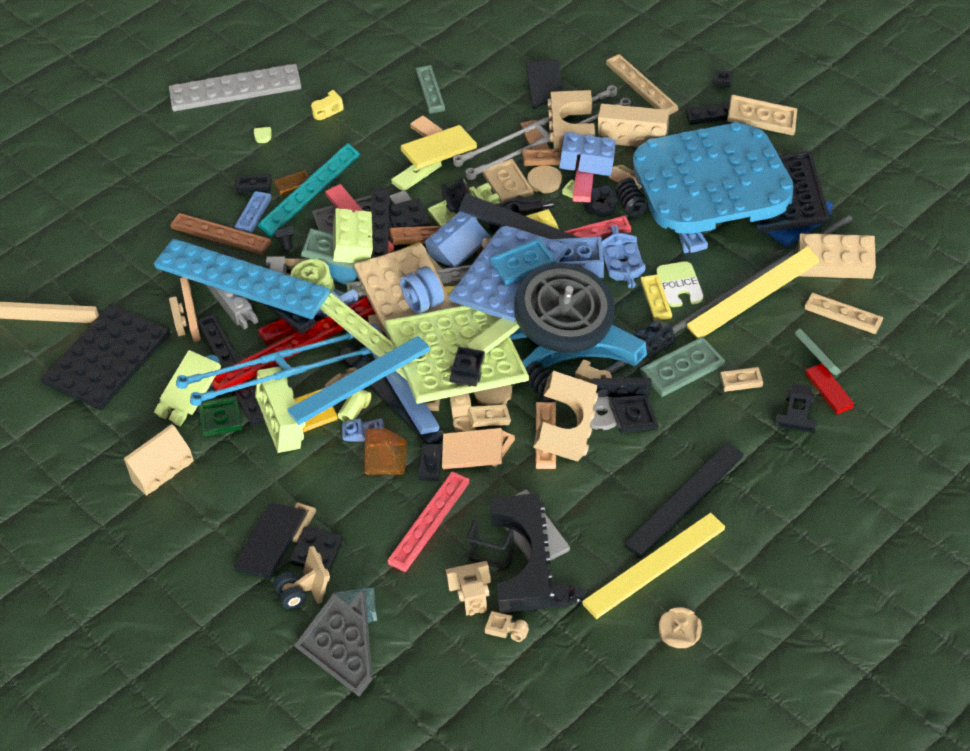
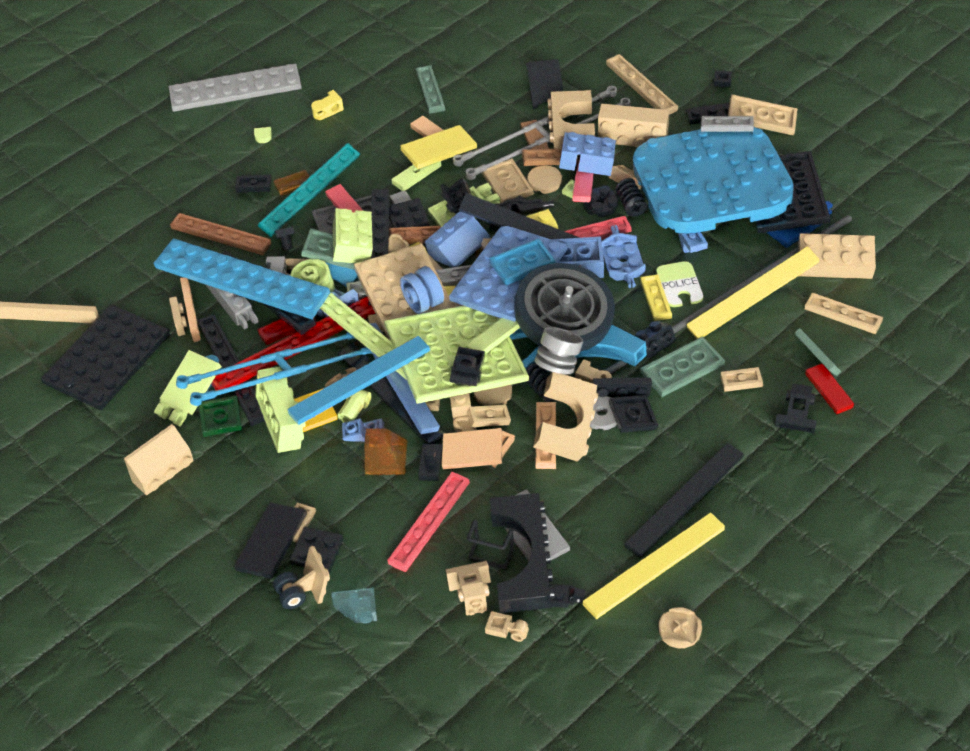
medium blue tile [235,191,272,234] -> none
dark grey wing [294,591,373,697] -> none
none -> tan tile [388,234,409,254]
none -> light grey wheel [534,327,583,374]
none -> light grey tile [701,116,754,132]

